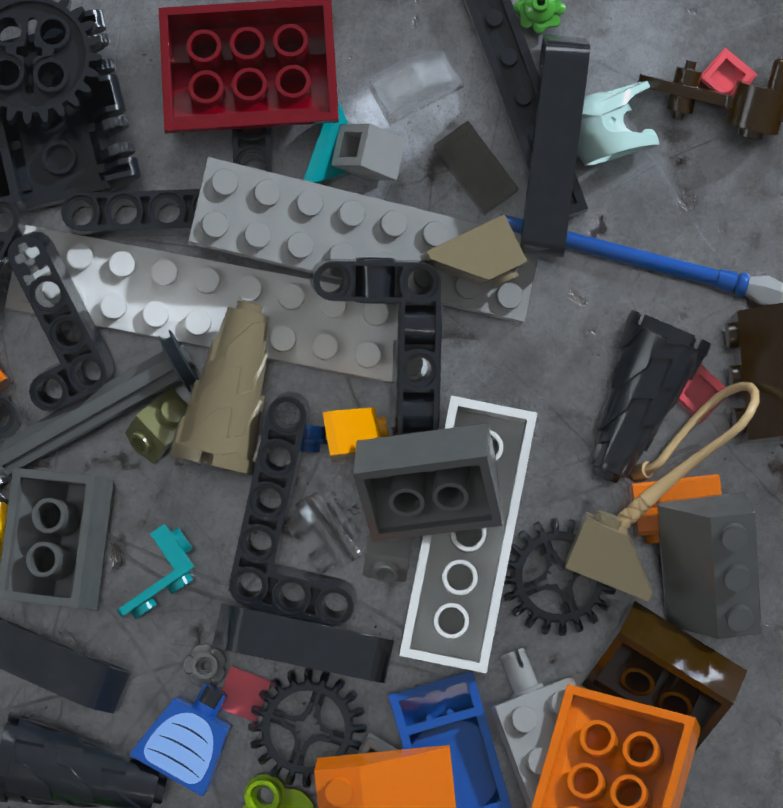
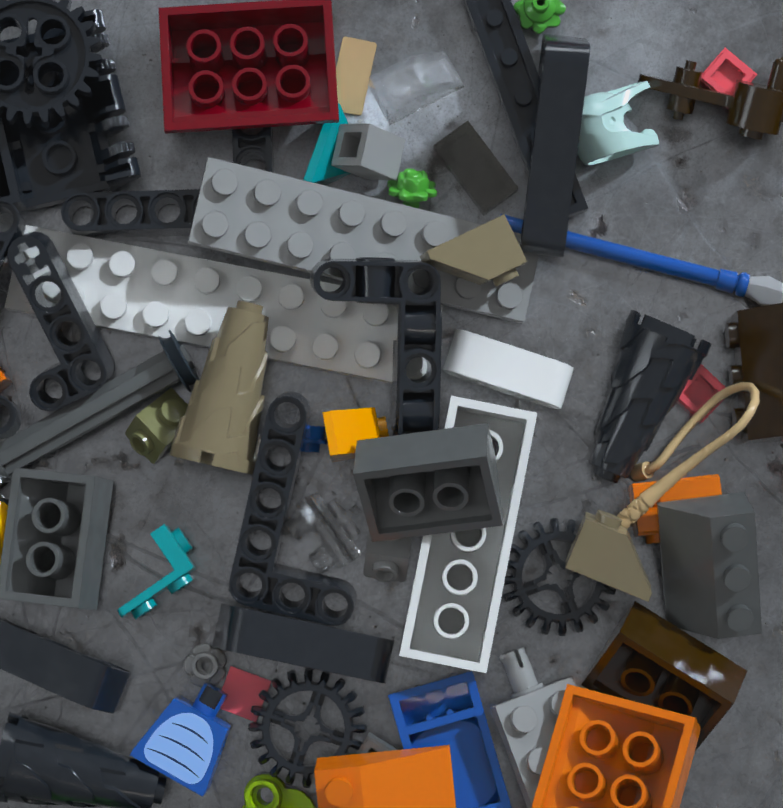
none -> tan sticker [336,36,377,116]
none -> bright green plant [387,168,437,209]
none -> white beam [442,329,574,410]

